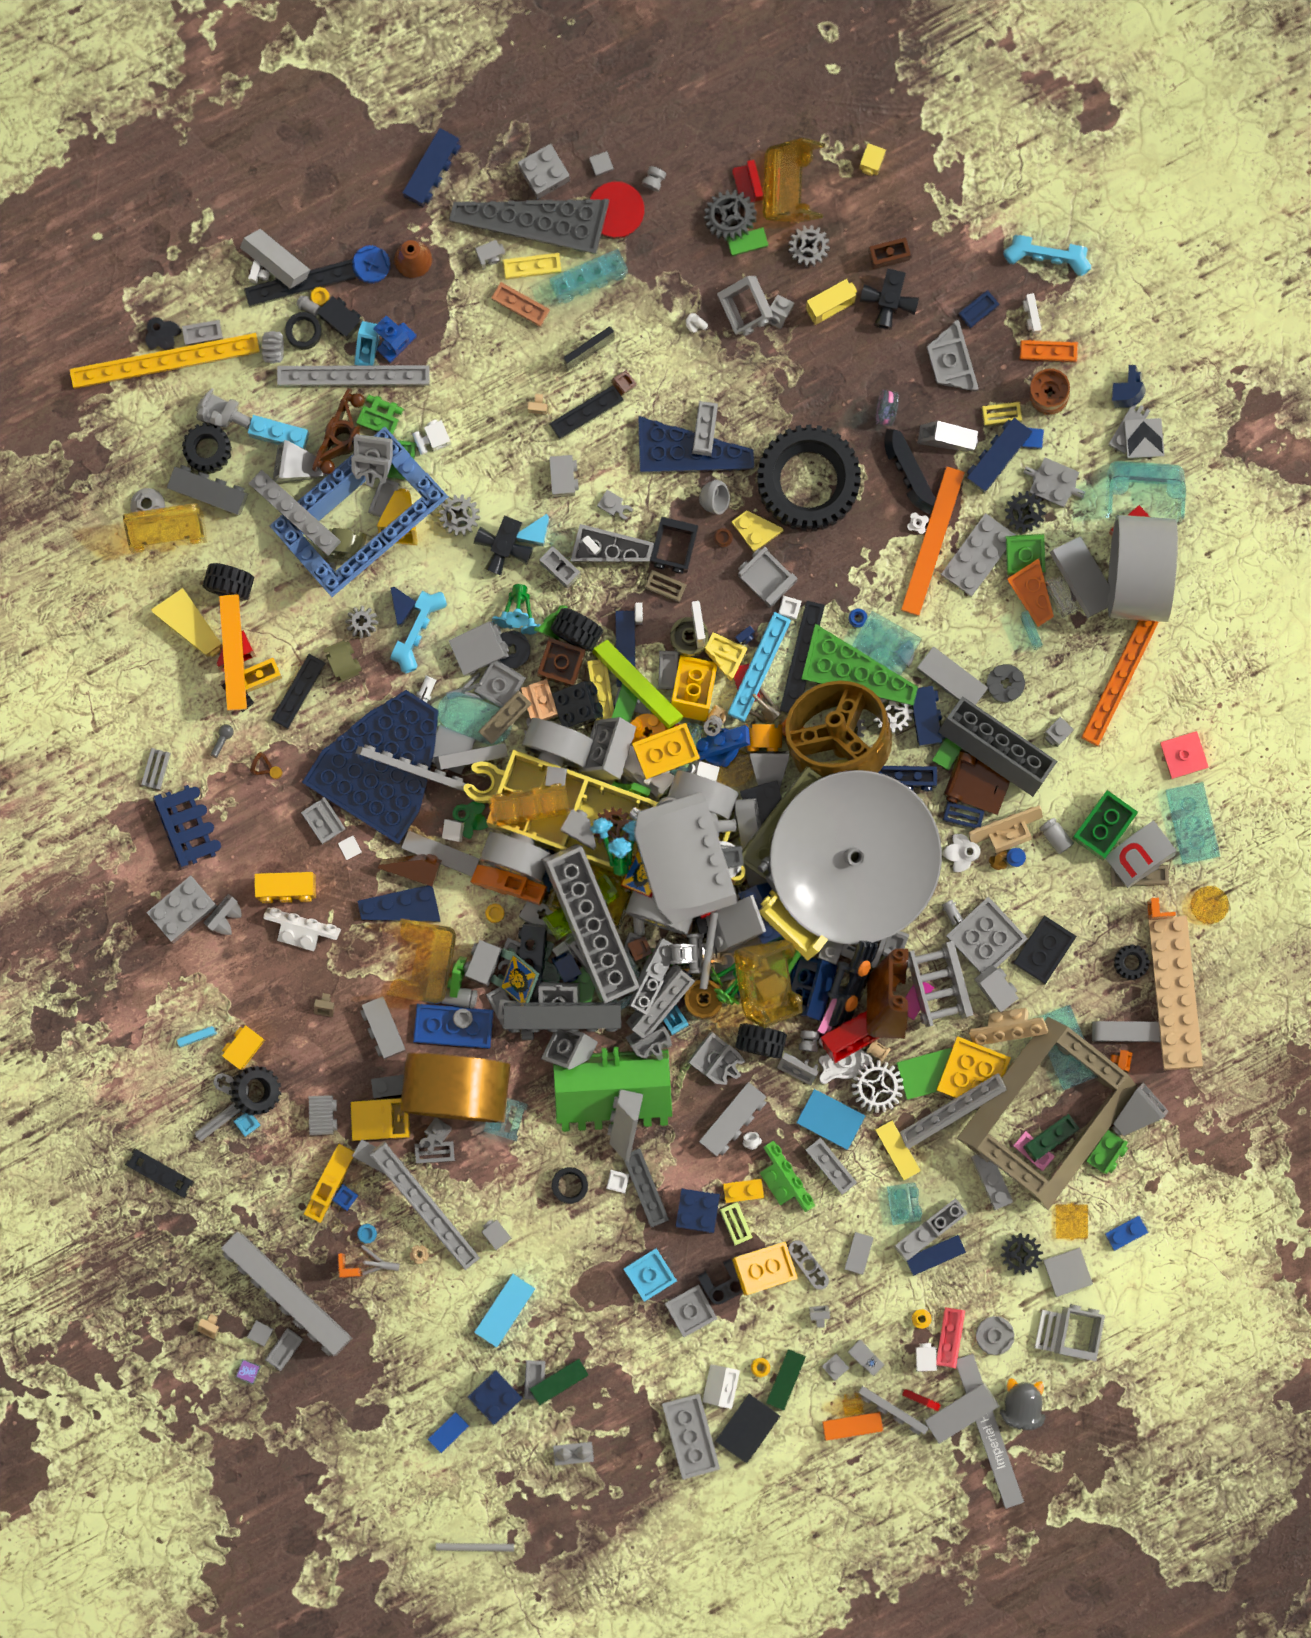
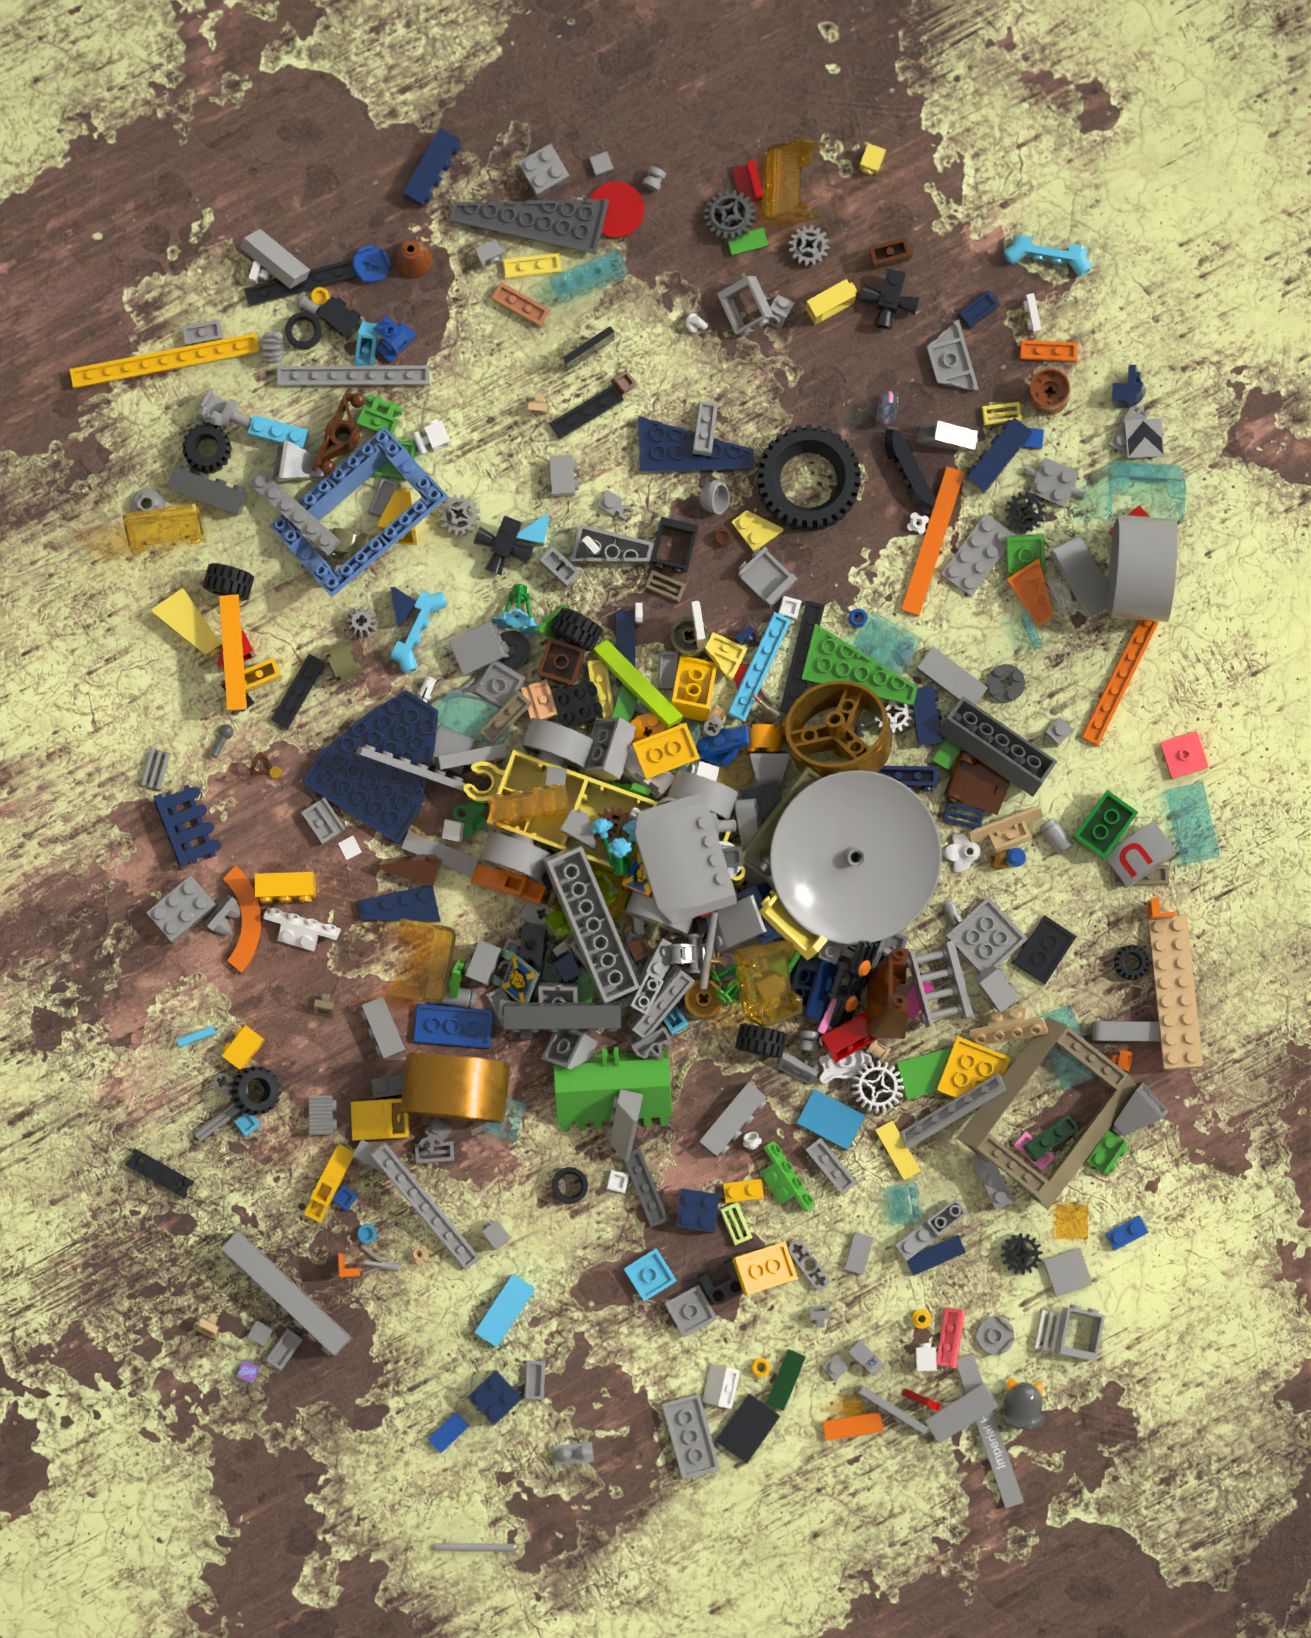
black plate [145,317,182,351] -> none
light grey plate [351,434,393,487] -> none
light grey tile [453,1009,473,1028] -> none
yellow tile [485,904,505,923] -> none
dark green tile [529,1358,589,1406] -> none
light grey plate [688,1032,745,1085] -> none
clear yellow tile [1190,886,1229,924] -> none
none -> orange tile [223,865,262,973]

